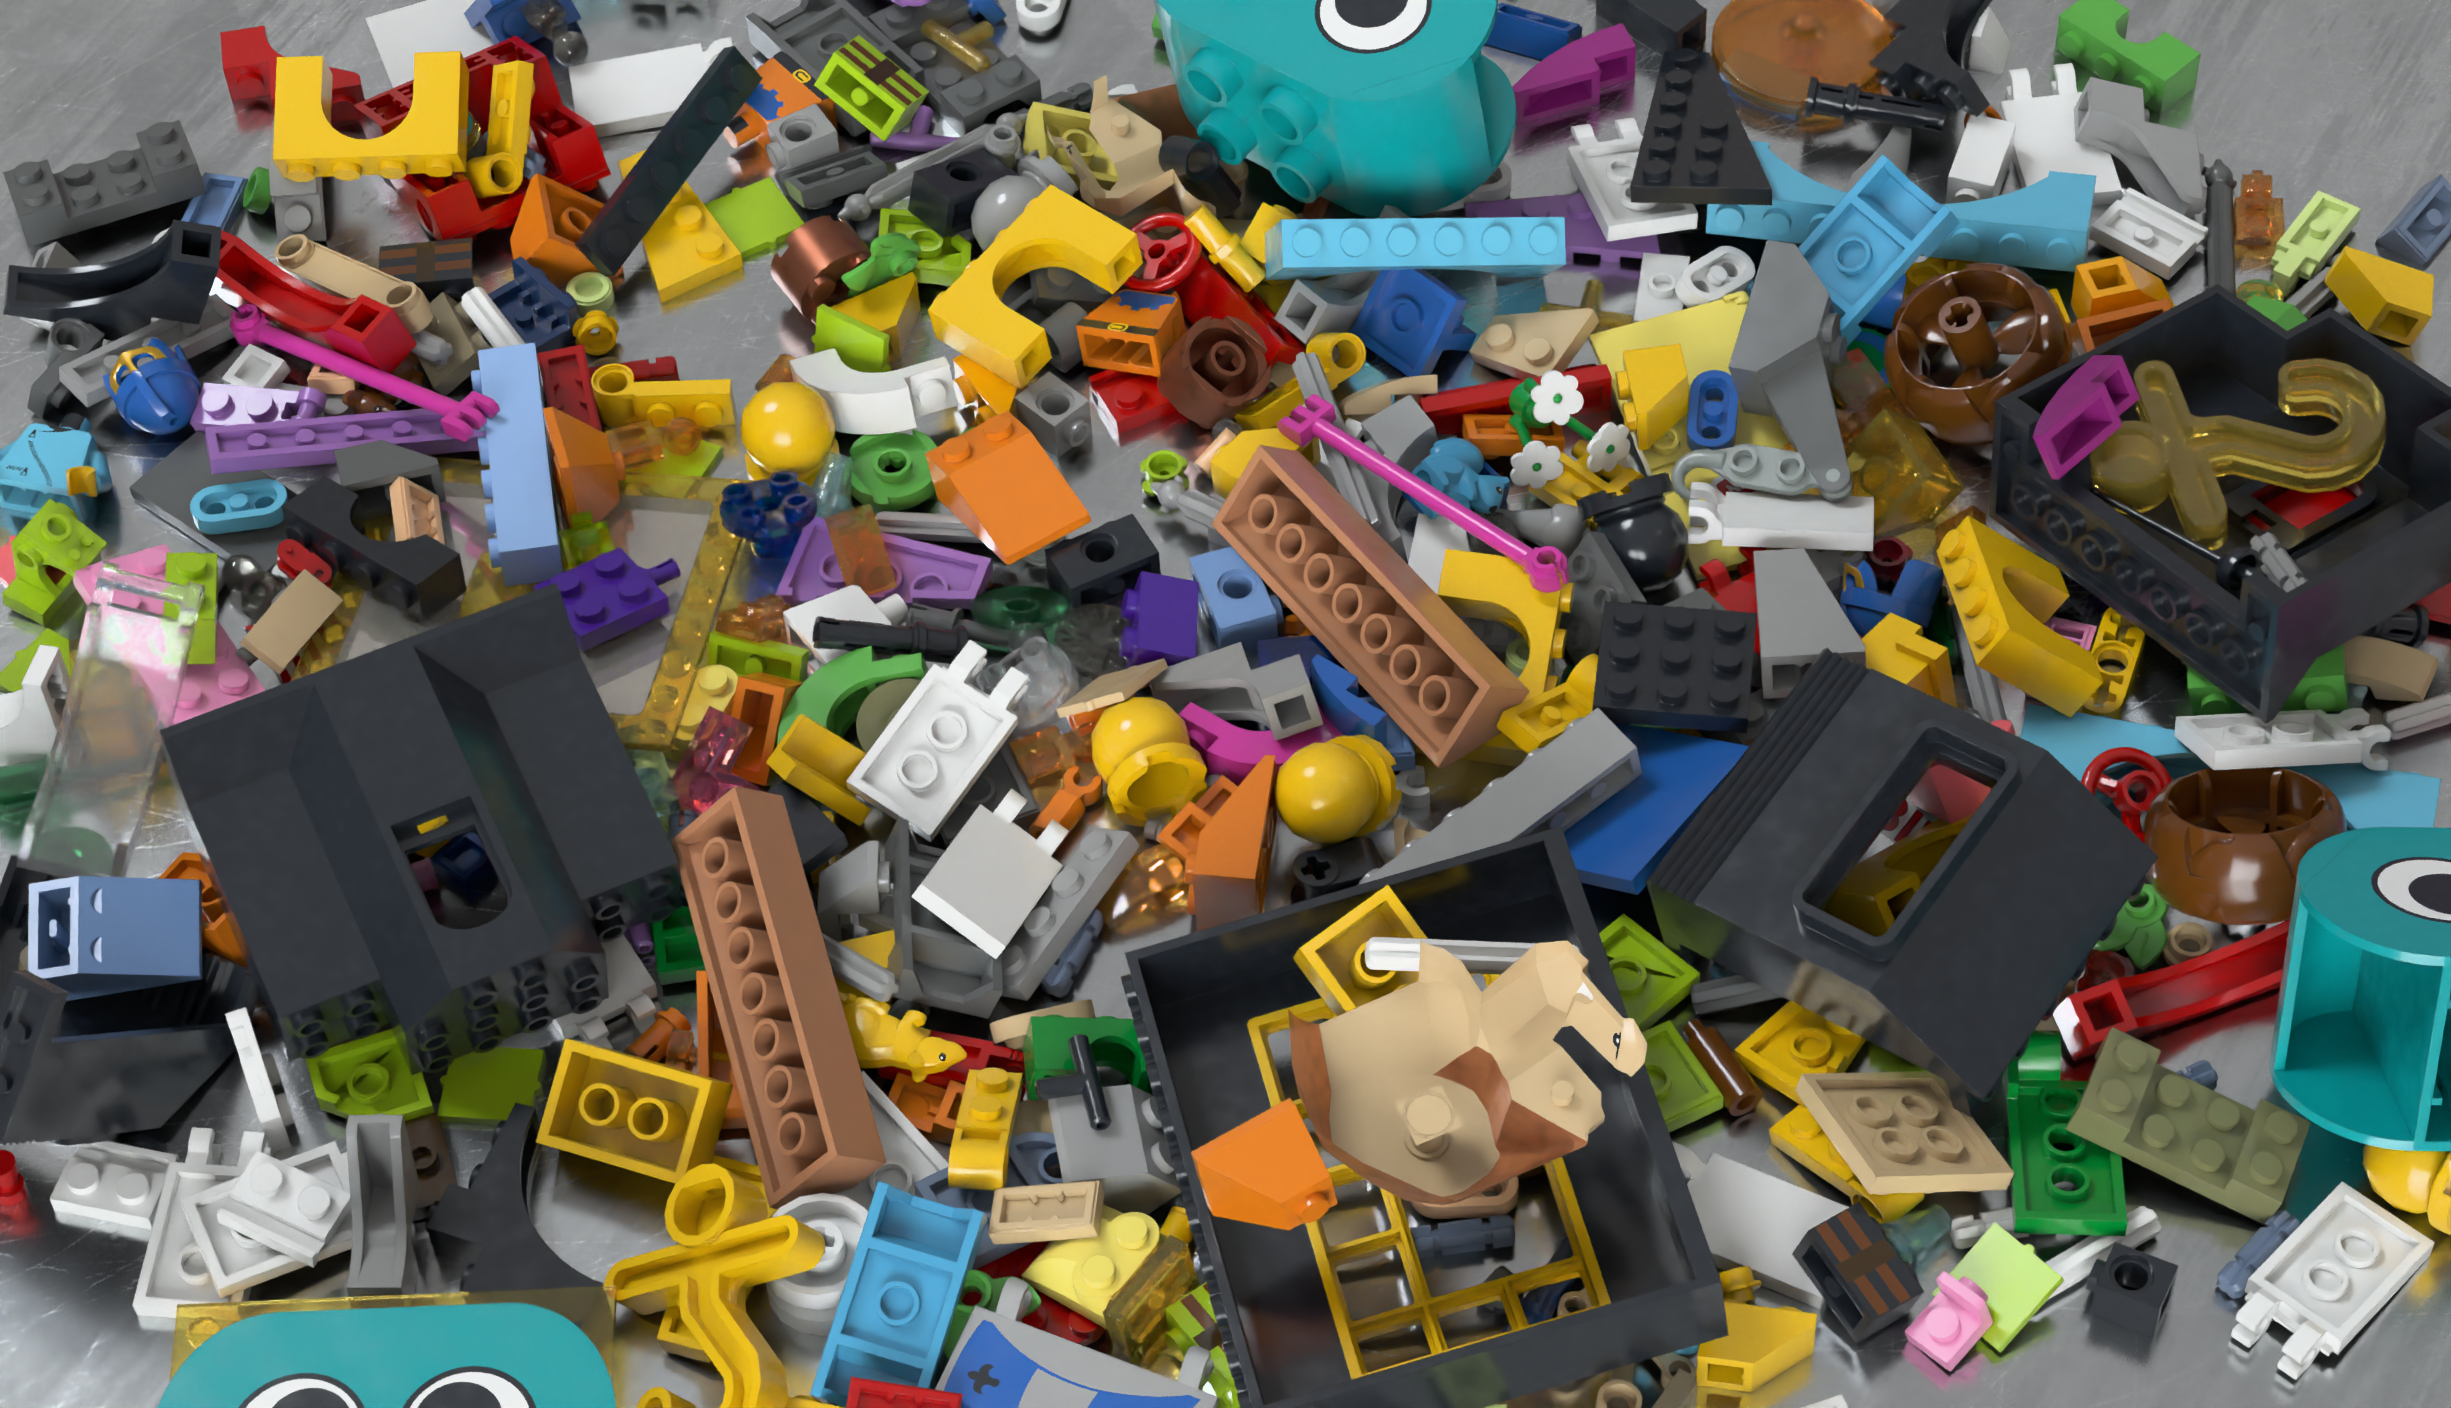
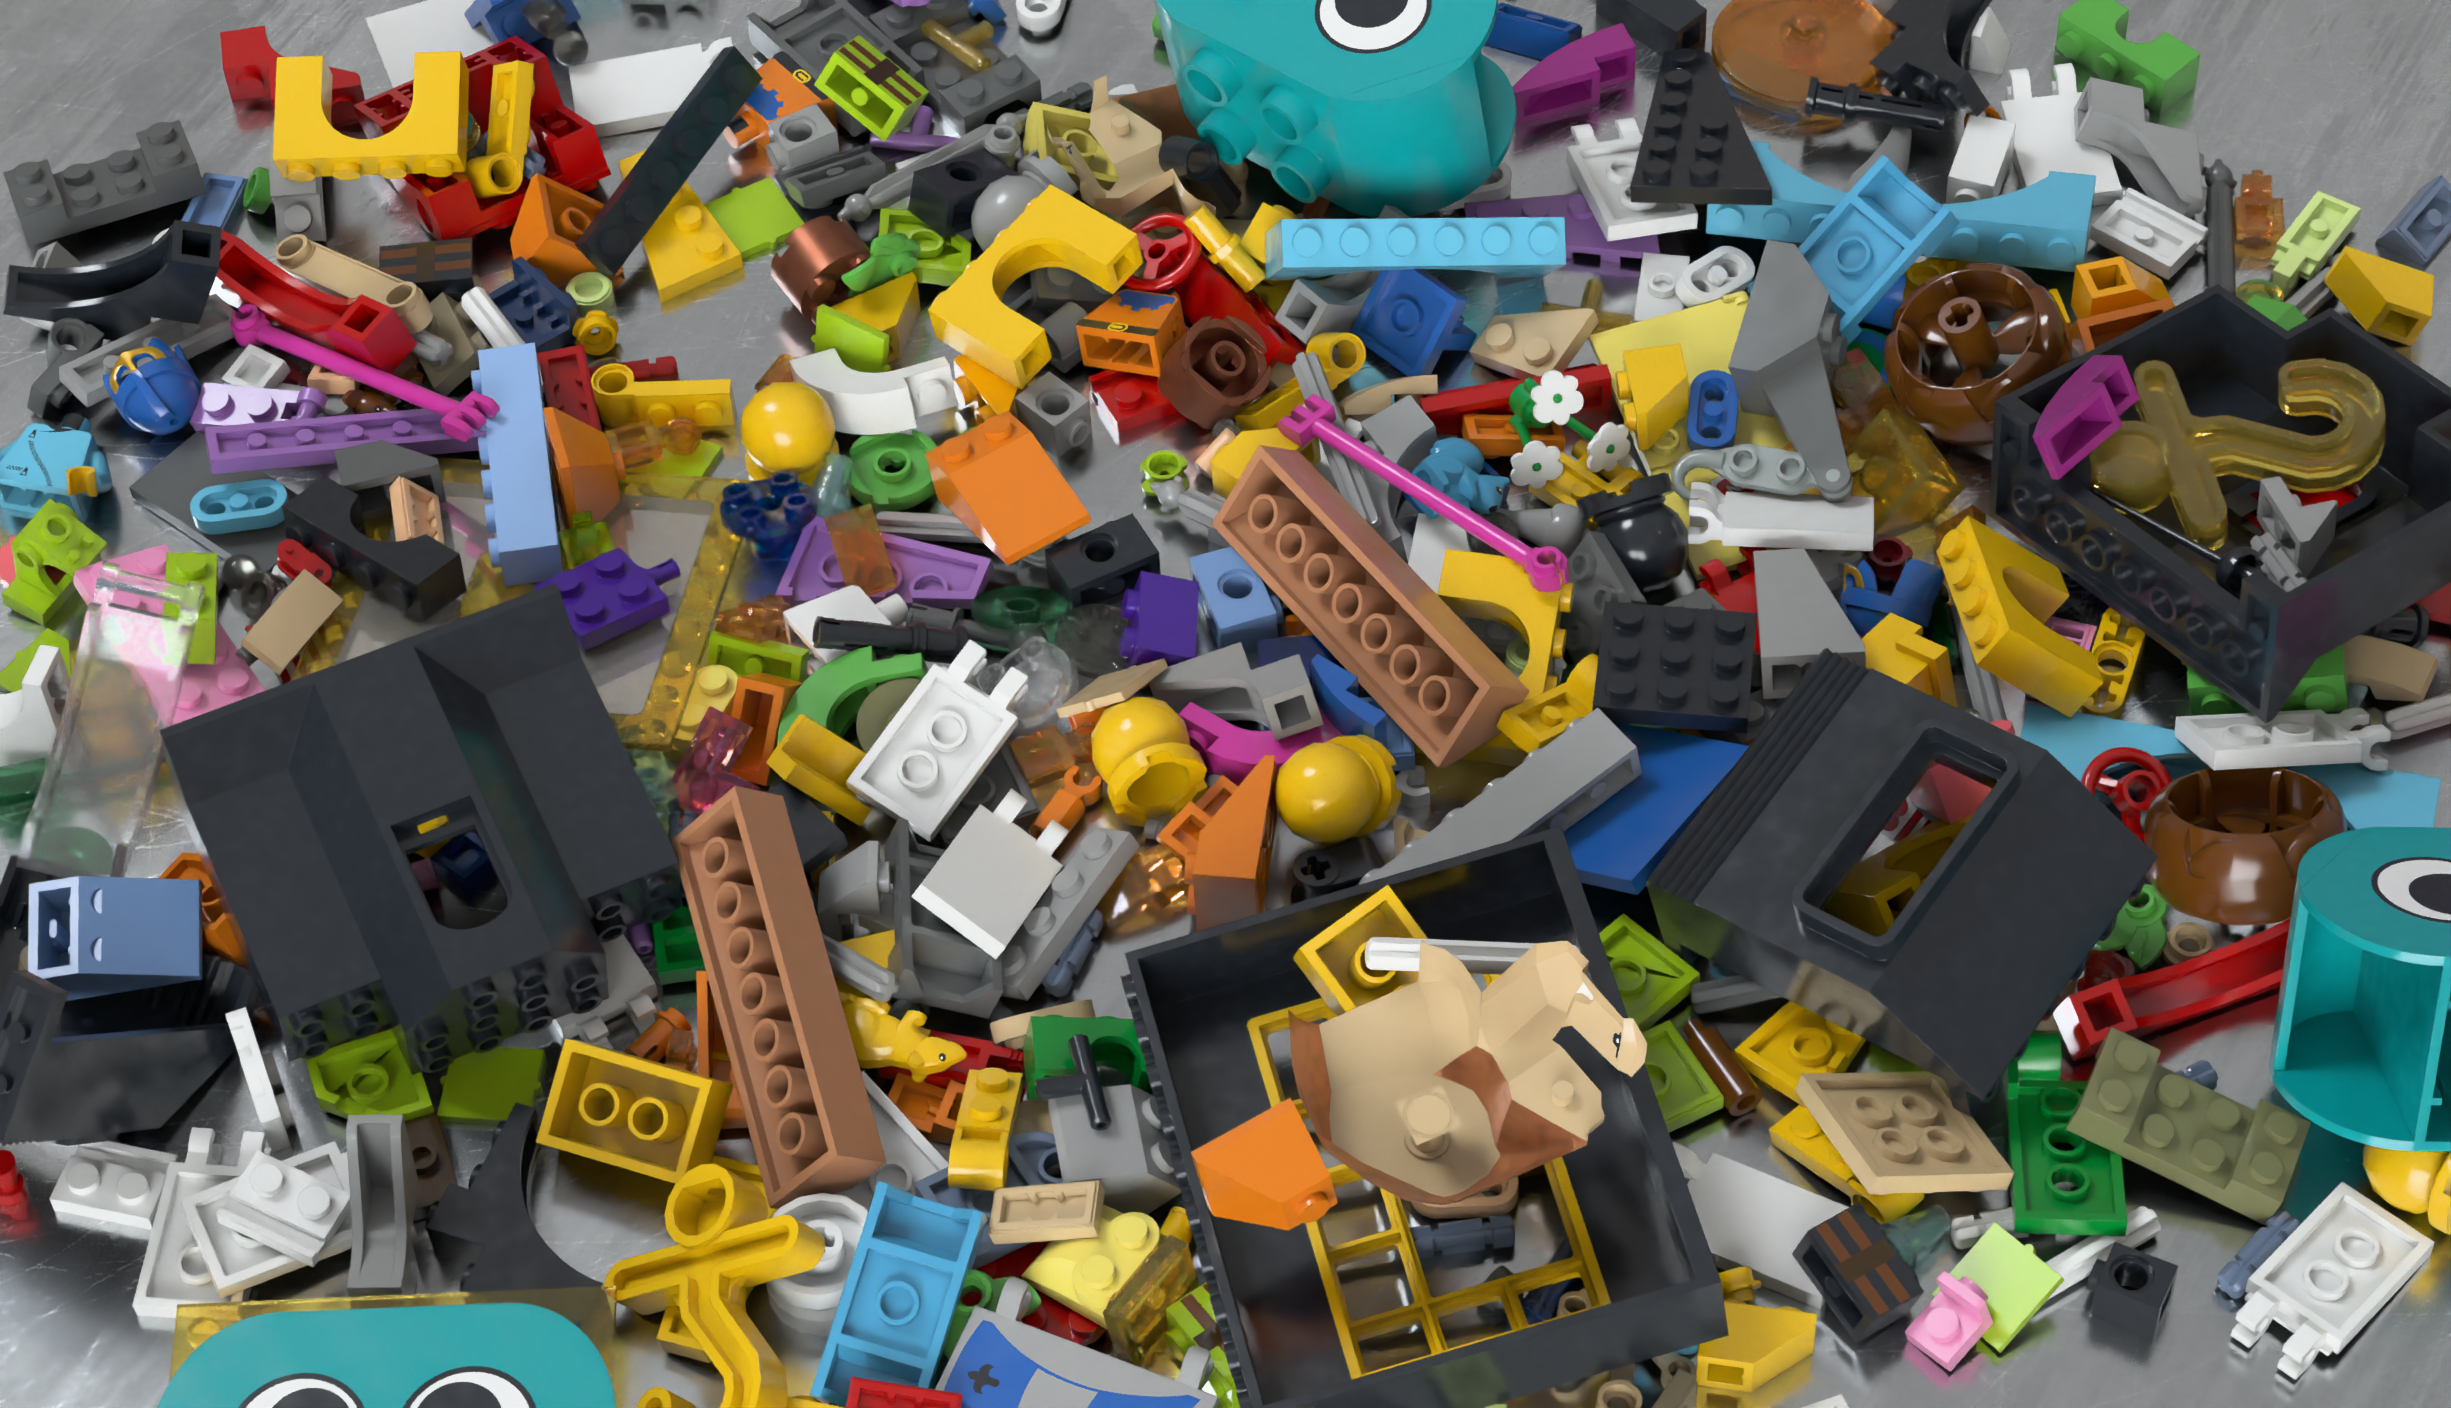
none -> light grey slope [2257,476,2338,578]

